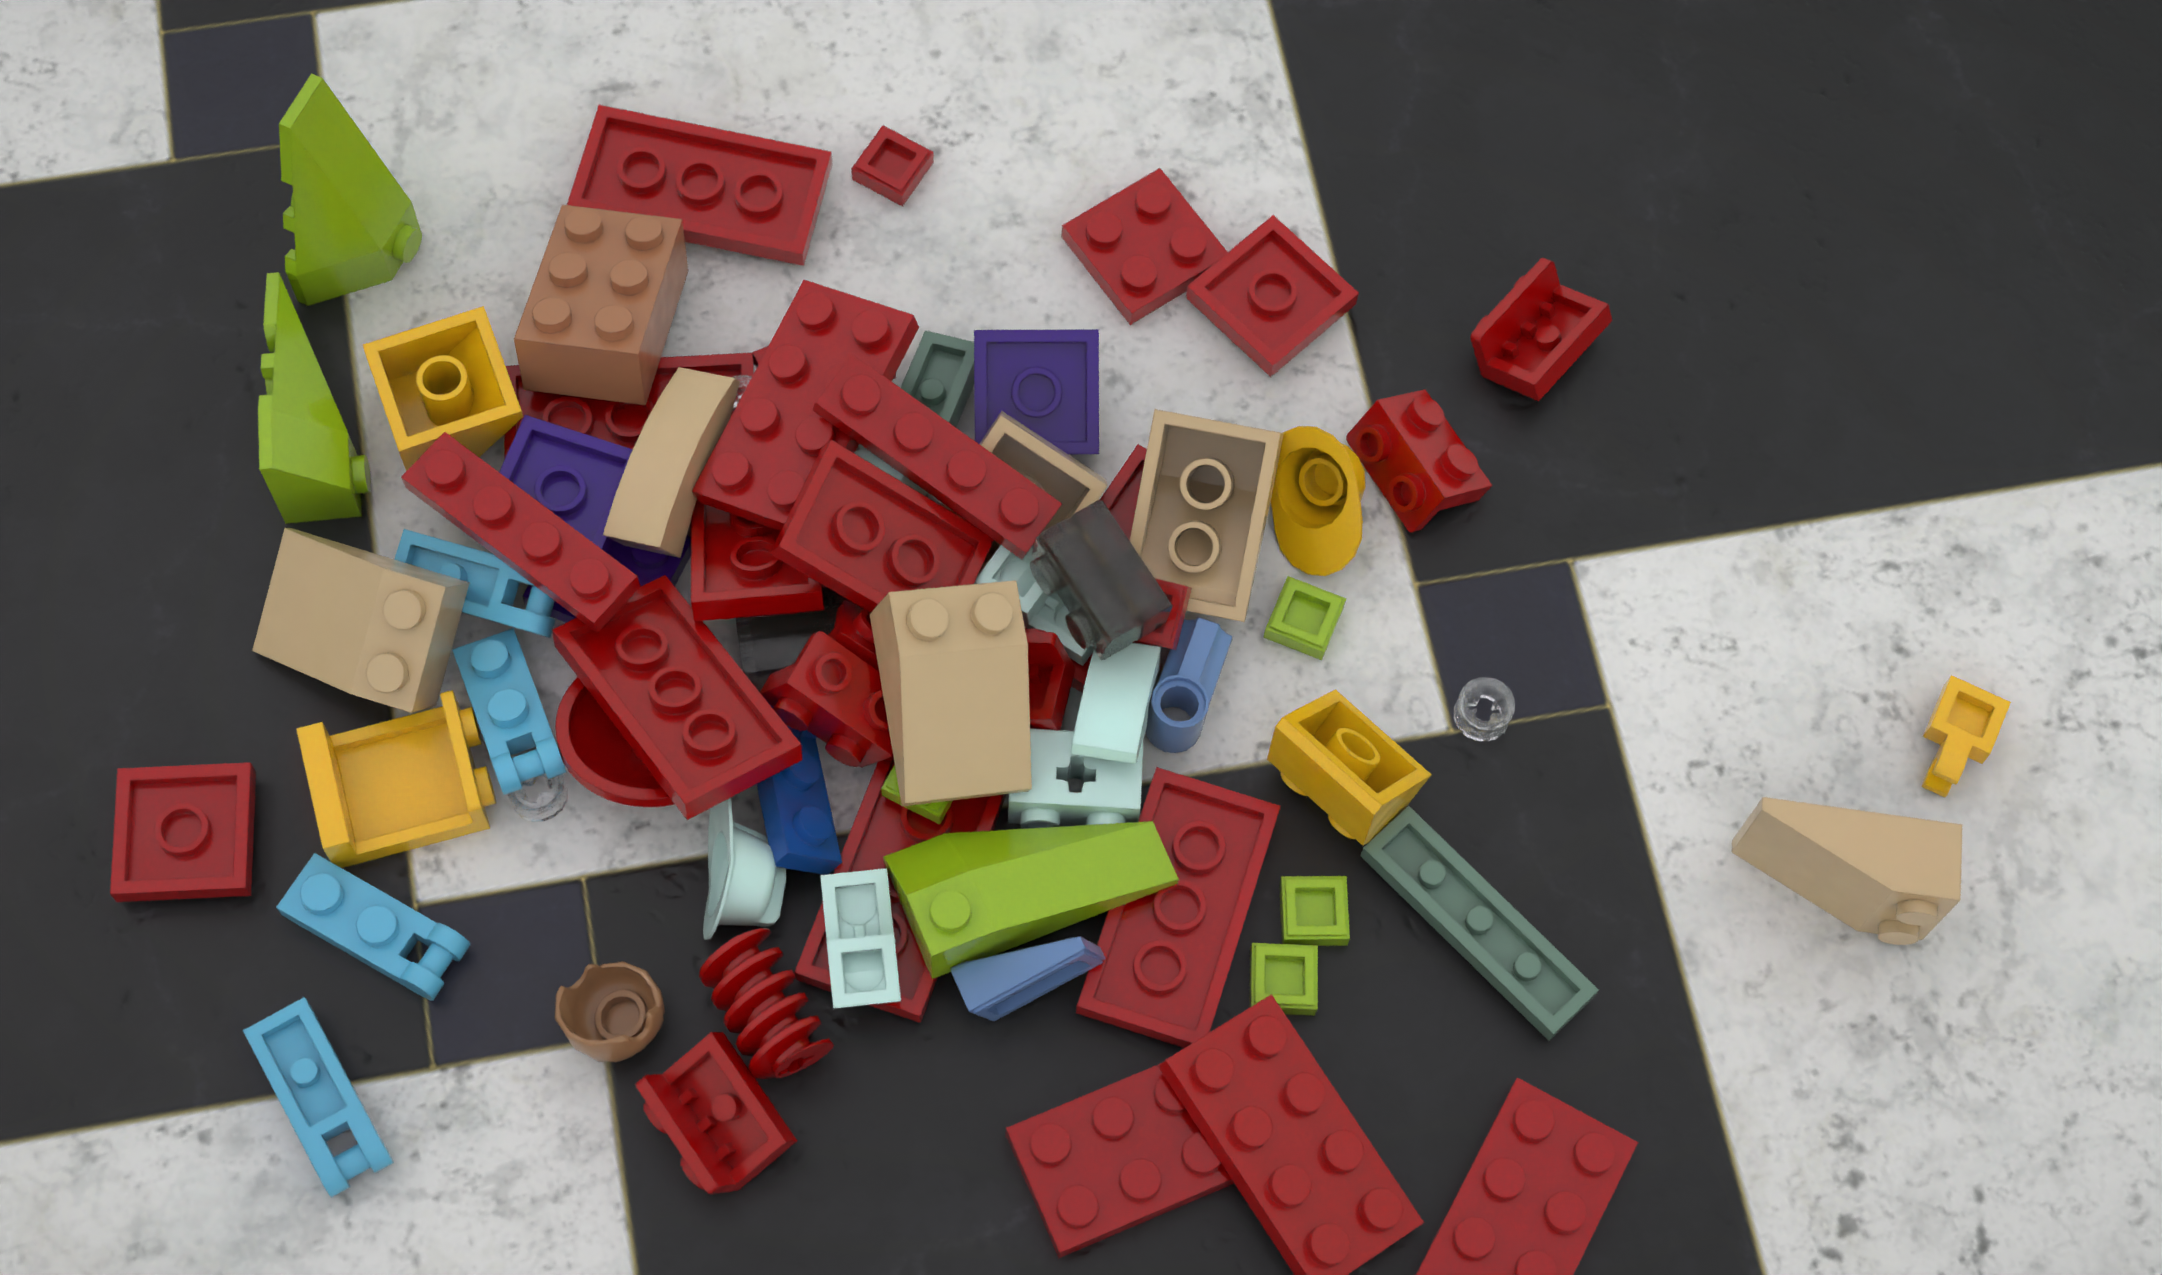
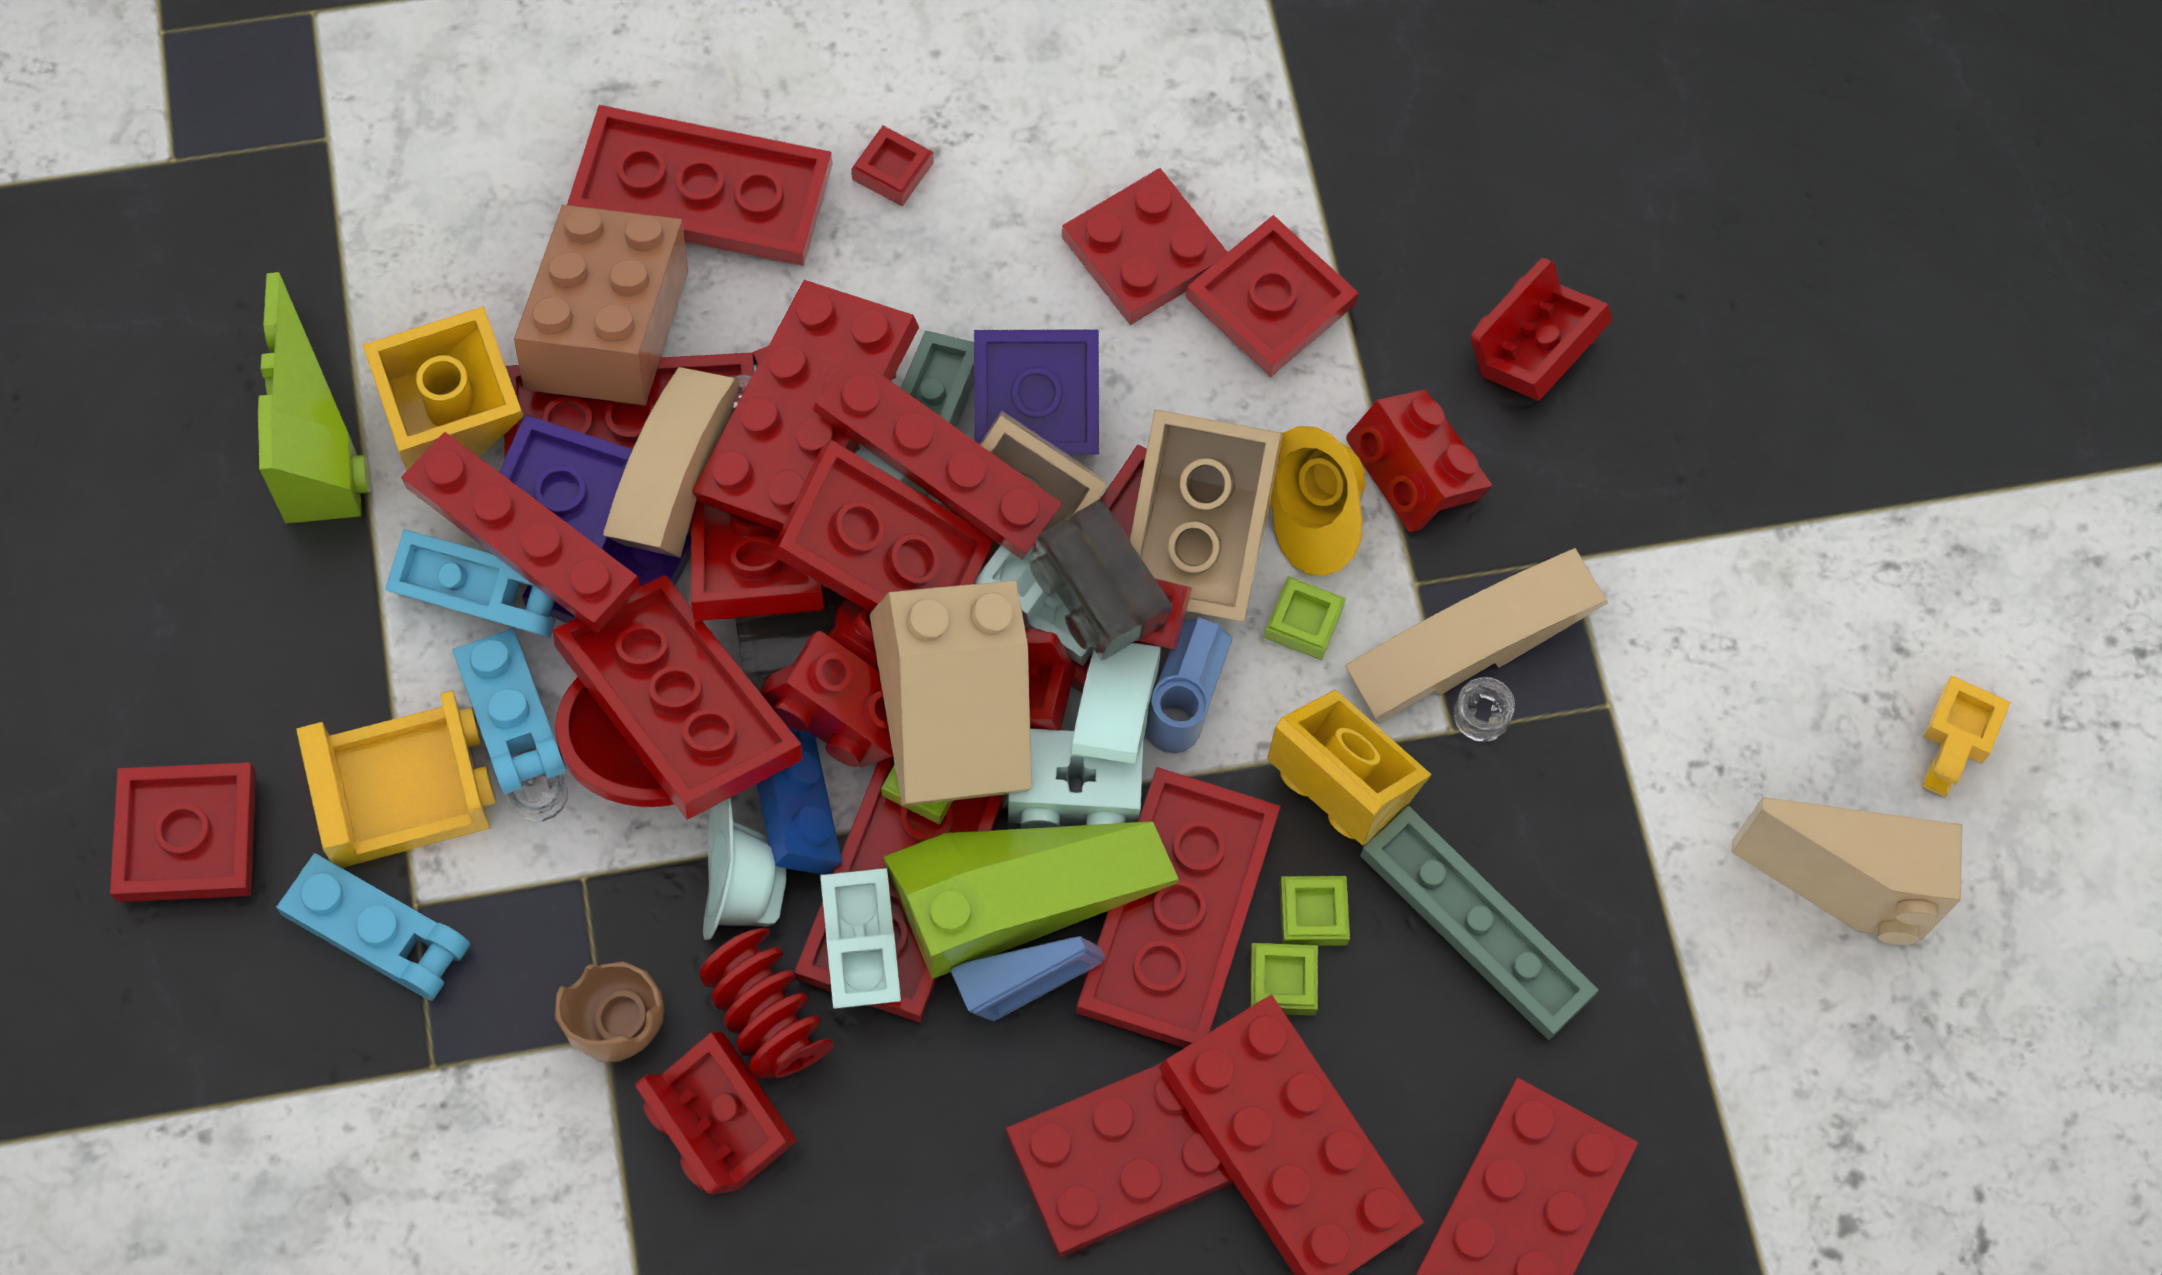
medium azure plate [243,997,394,1197] -> none
tan slope [252,528,470,713] -> none
lime wedge [279,73,422,306] -> none
none -> tan slope [1345,548,1608,723]

